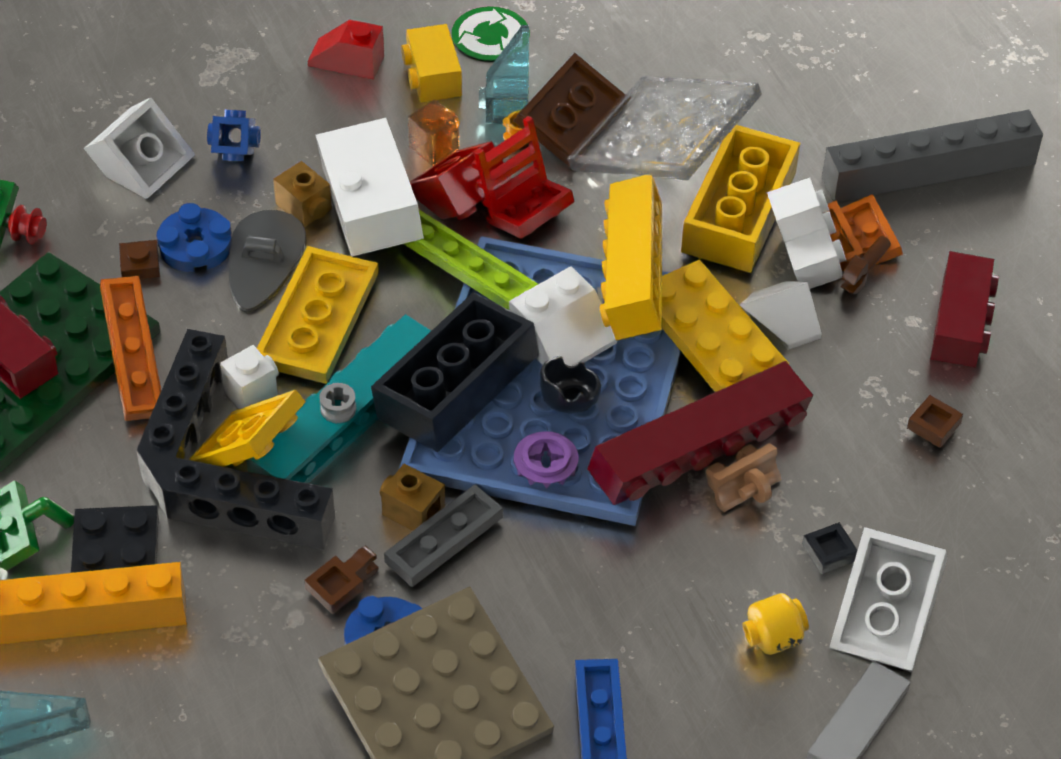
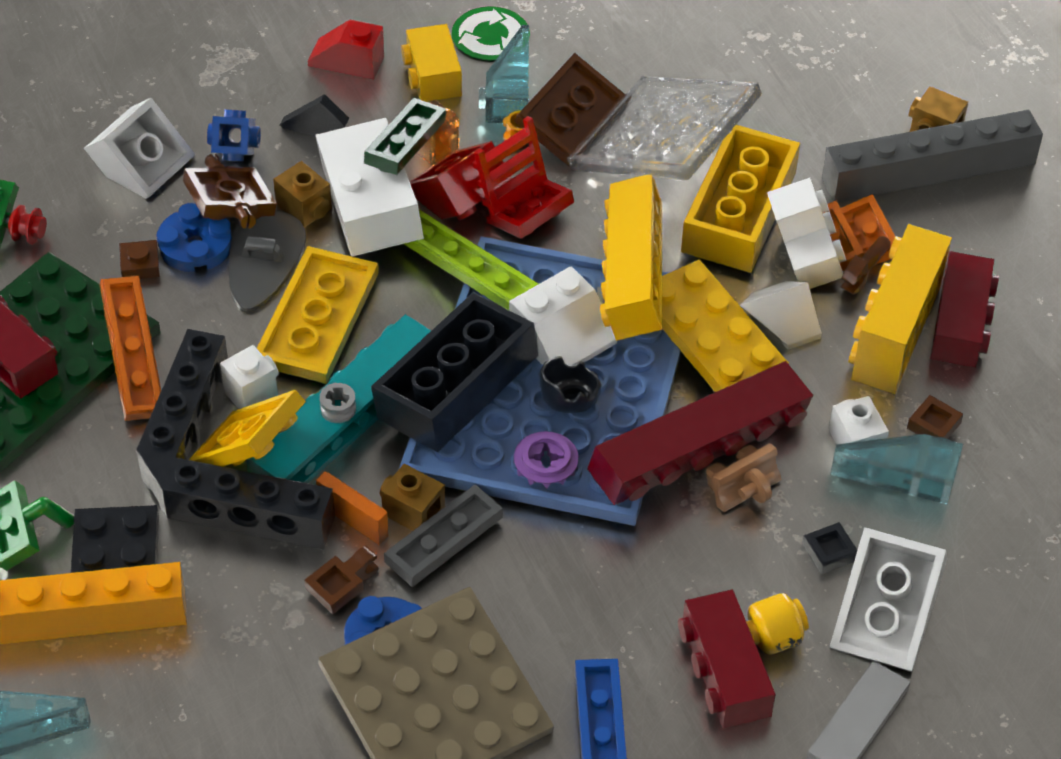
none -> reddish brown plate [183,154,277,229]
none -> black tile [279,94,349,137]
none -> orange tile [316,471,389,545]
none -> plate [363,98,446,175]
none -> dark red brick [678,589,776,729]
none -> white brick [828,396,889,466]
none -> clear light blue slope [830,434,963,505]
none -> yellow brick [848,224,952,394]
none -> pearl gold brick [908,86,968,132]

